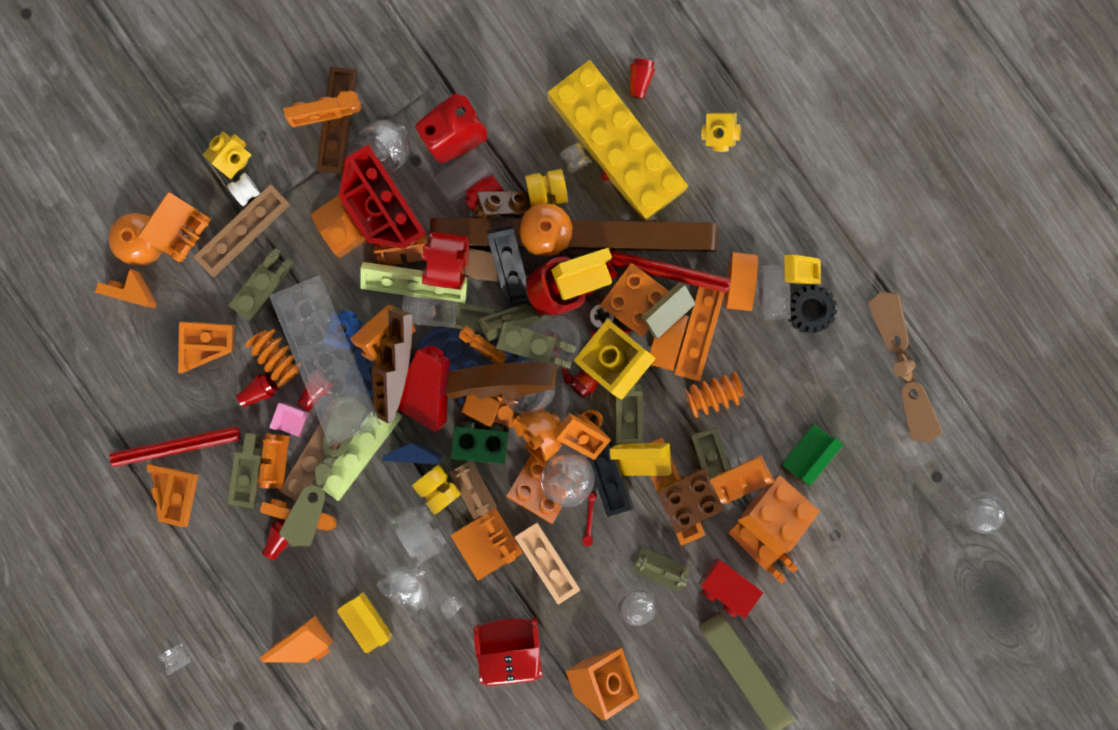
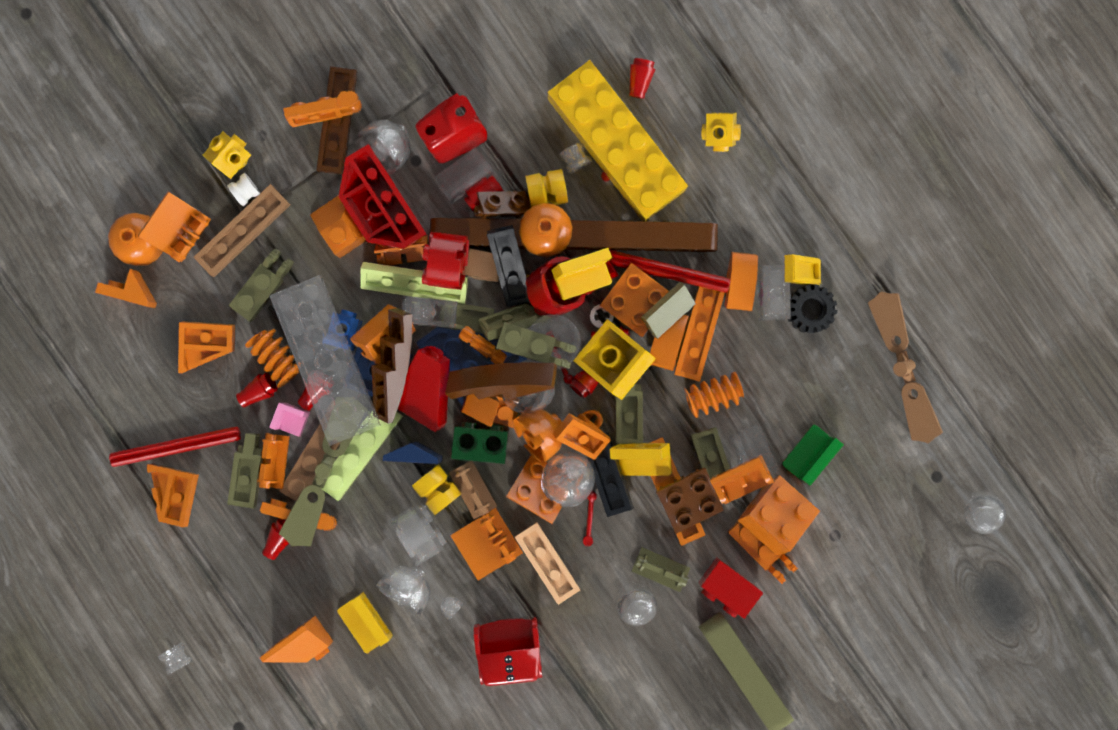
orange slope [566,648,640,720] -> none

